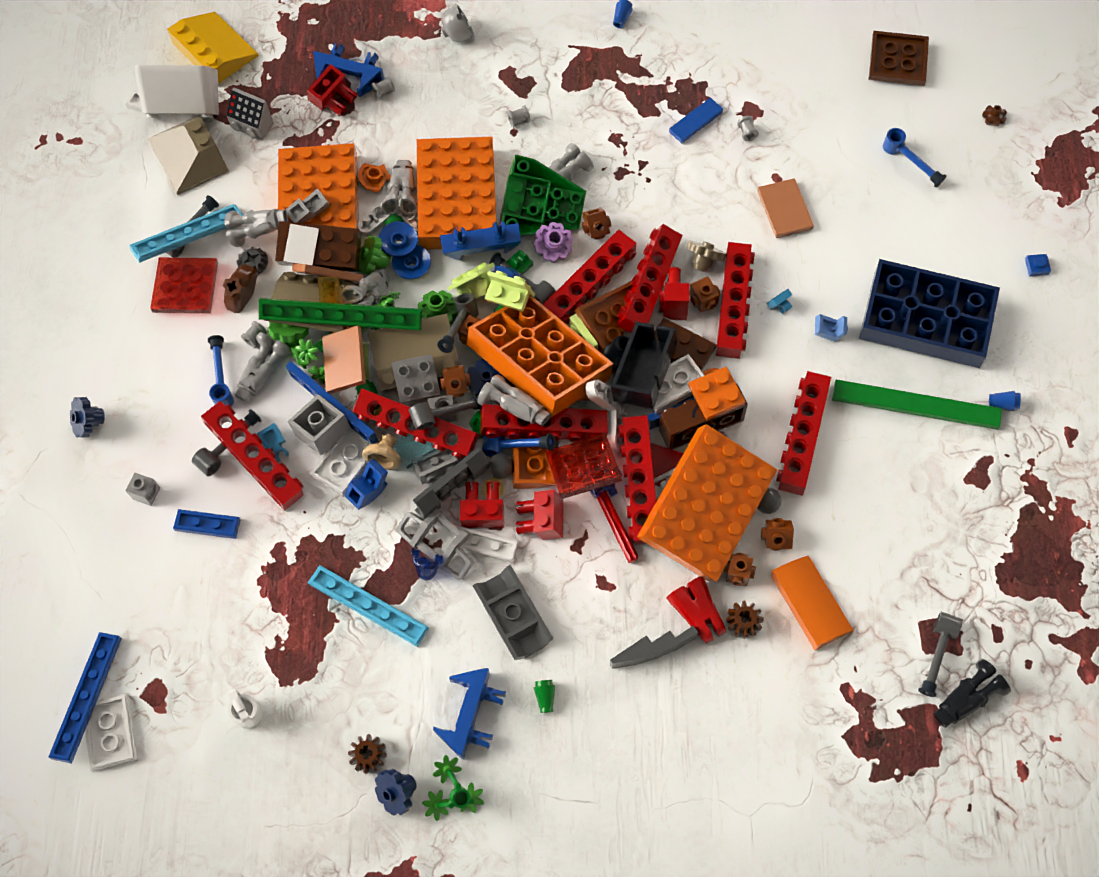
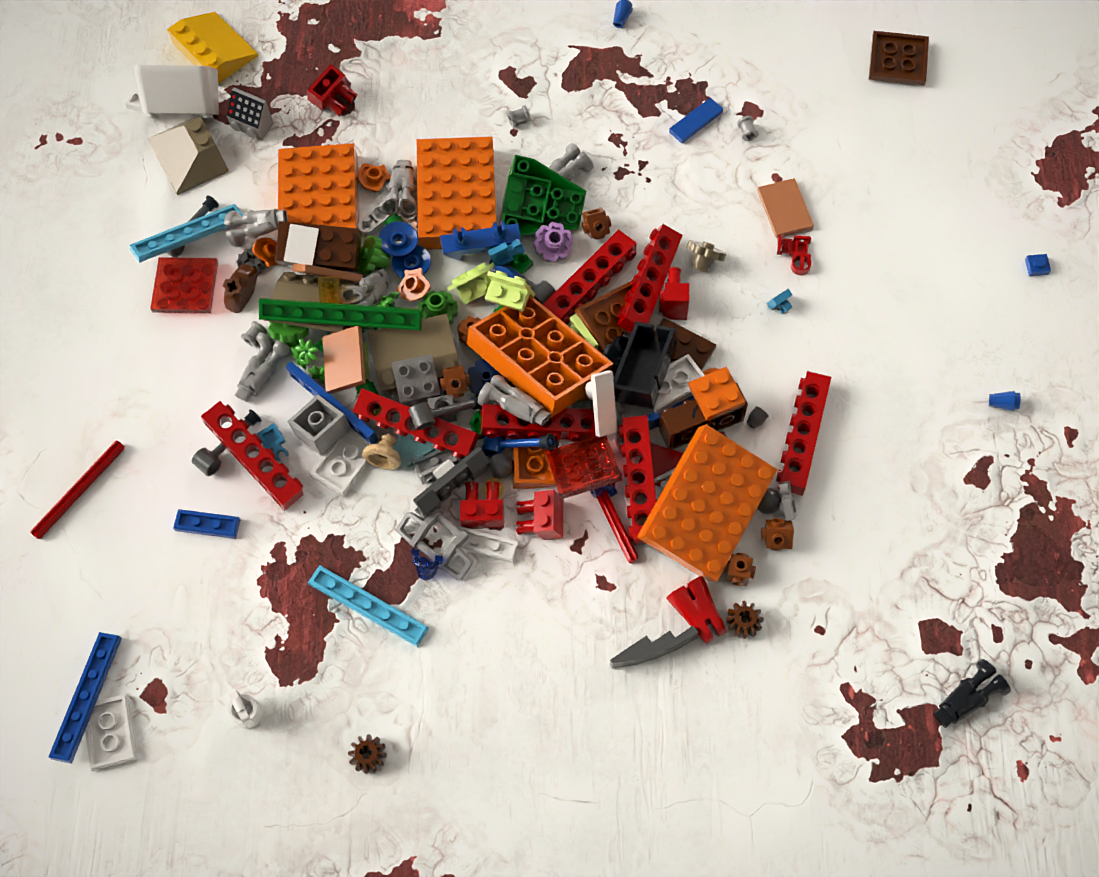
dark blue plant [70,397,105,438] -> none
light grey brick [125,472,160,506] -> none
blue piece [207,335,234,406] -> none
light grey slope [286,189,331,223] -> none
blue hose [313,43,384,97] -> none
blue brick [345,459,388,510] -> none
light grey bush [371,76,395,99] -> none
dark blue plant [375,769,417,816] -> none
bright green plant [422,755,484,821] -> none
blue hose [433,668,506,759] -> none
dark grey piece [437,293,479,353] -> none
light grey cylinder [441,3,474,42] -> none
dark grey piece [472,565,553,660] -> none
green cone [533,680,555,713] -> none
dark orange brick [689,276,721,312] -> none
red brick [716,242,755,359] -> none
orange slope [771,555,853,650] -> none
medium blue bracket [814,314,848,342] -> none
green tile [832,379,1002,430] -> none
dark blue brick [859,259,1000,368] -> none
blue piece [883,128,946,187] -> none
dark grey piece [918,611,963,697] -> none
reddish brown plant [982,105,1007,126] -> none
none -> red axle [30,440,125,539]
none -> orange animal [252,237,279,267]
none -> orange animal [397,268,431,301]
none -> white tile [432,460,455,479]
none -> dark azure plate [488,239,525,266]
none -> white tile [591,370,617,437]
none -> dark grey hose [747,406,769,429]
none -> red piece [777,234,812,276]
none -> light grey plate [779,481,797,521]

